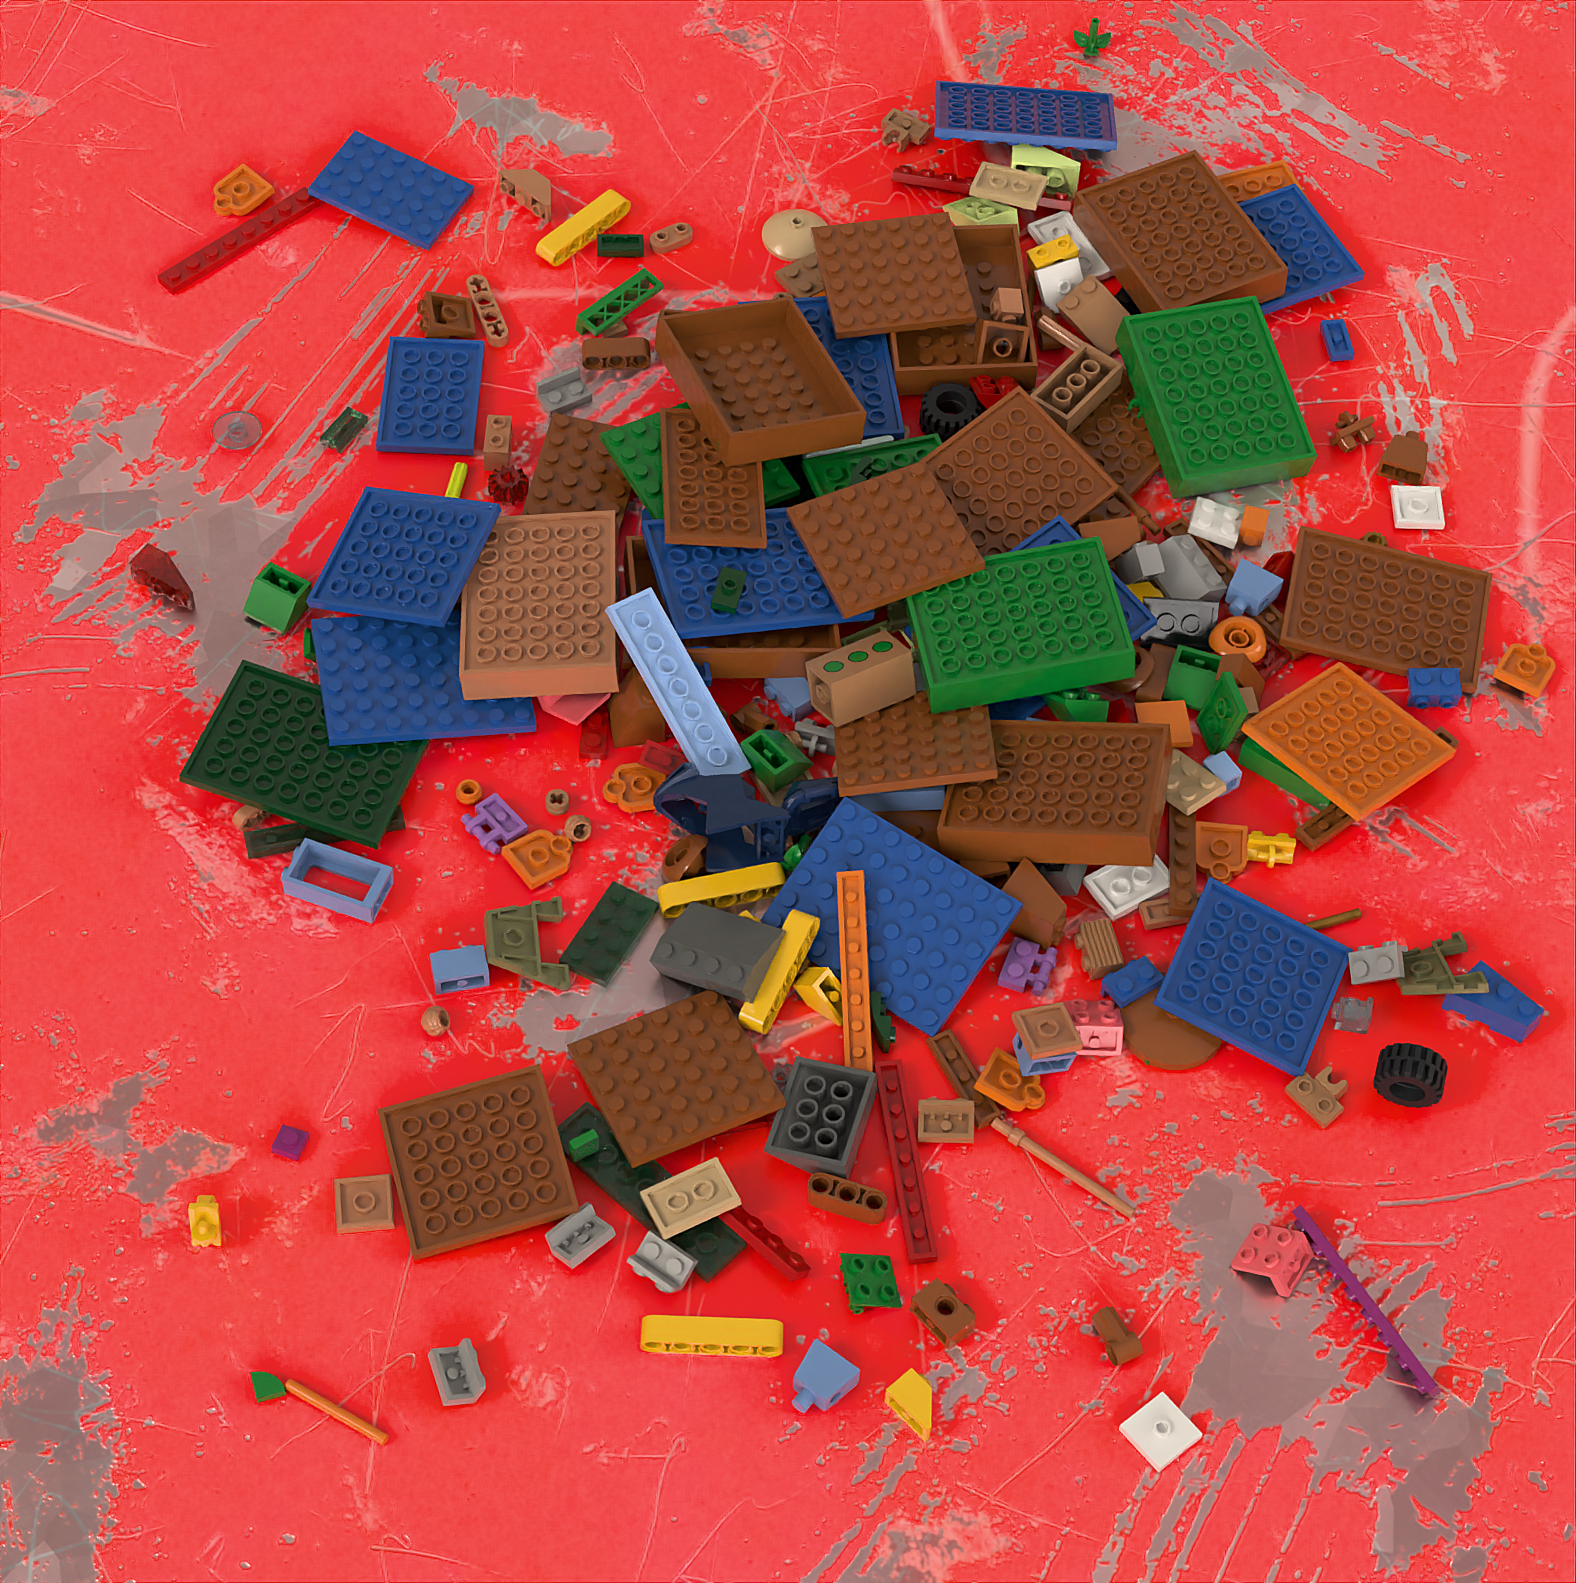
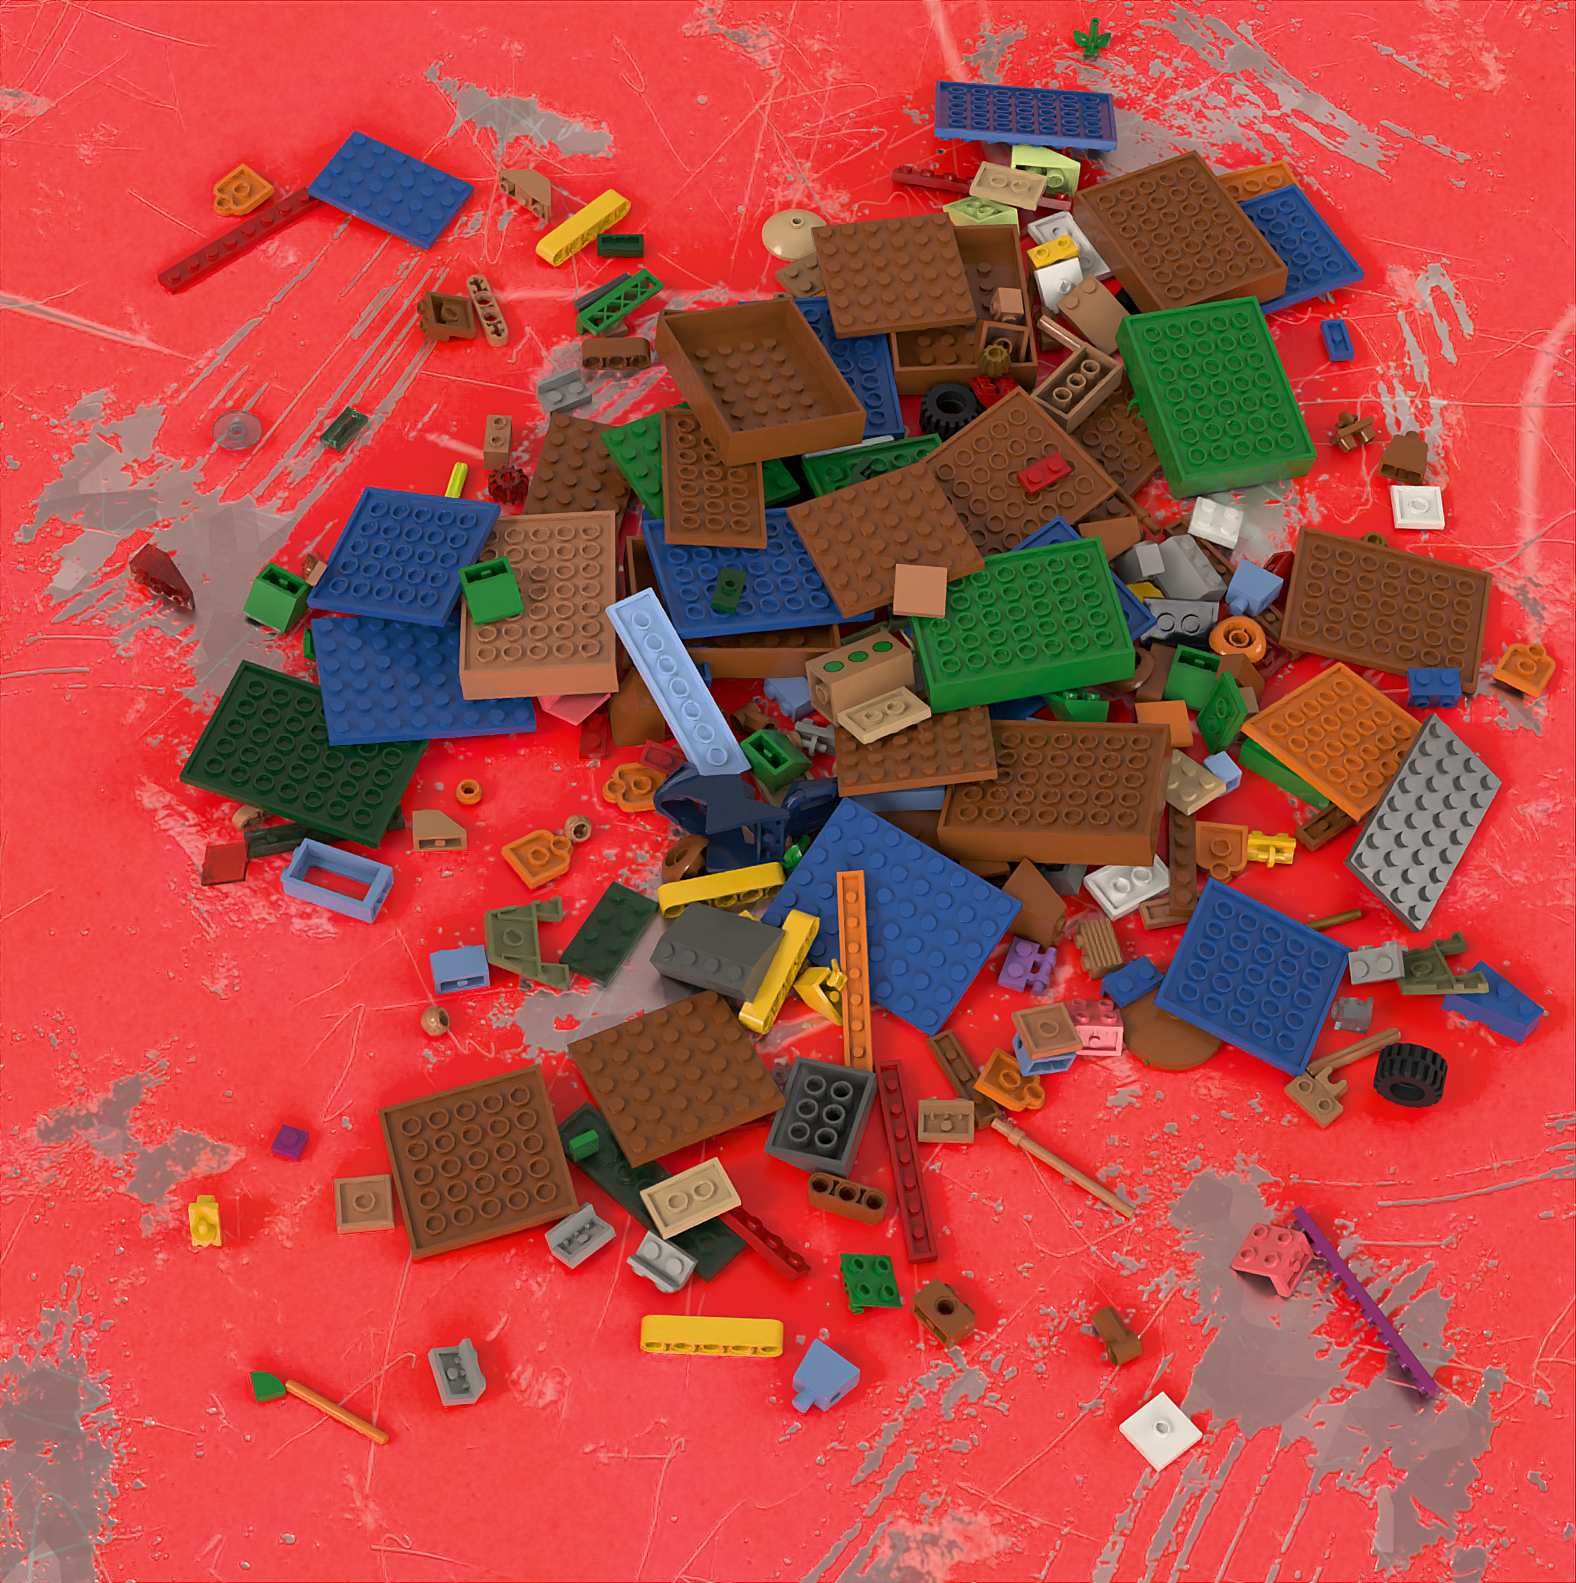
blue plate [376,336,485,455] -> none
medium lavender plate [461,792,528,855] -> none
medium nougat bush [545,789,569,816] -> none
nougat plate [650,222,693,254] -> none
dark green slope [870,991,896,1053] -> none
medium nougat plate [881,108,931,153] -> none
yellow slope [884,1368,932,1442] -> none
orange brick [1237,505,1270,548] -> none
none -> clear red piece [201,841,251,887]
none -> dark orange plate [301,550,328,587]
none -> medium nougat slope [412,809,467,852]
none -> green slope [457,555,524,626]
none -> dark grey axle [573,272,632,314]
none -> yellow hand [826,959,848,991]
none -> tan plate [837,686,931,744]
none -> nougat tile [893,564,947,619]
none -> pearl gold piece [977,344,1012,377]
none -> red plate [1016,451,1072,497]
none -> nougat axle [1305,1027,1401,1079]
none -> plate [1344,713,1502,933]

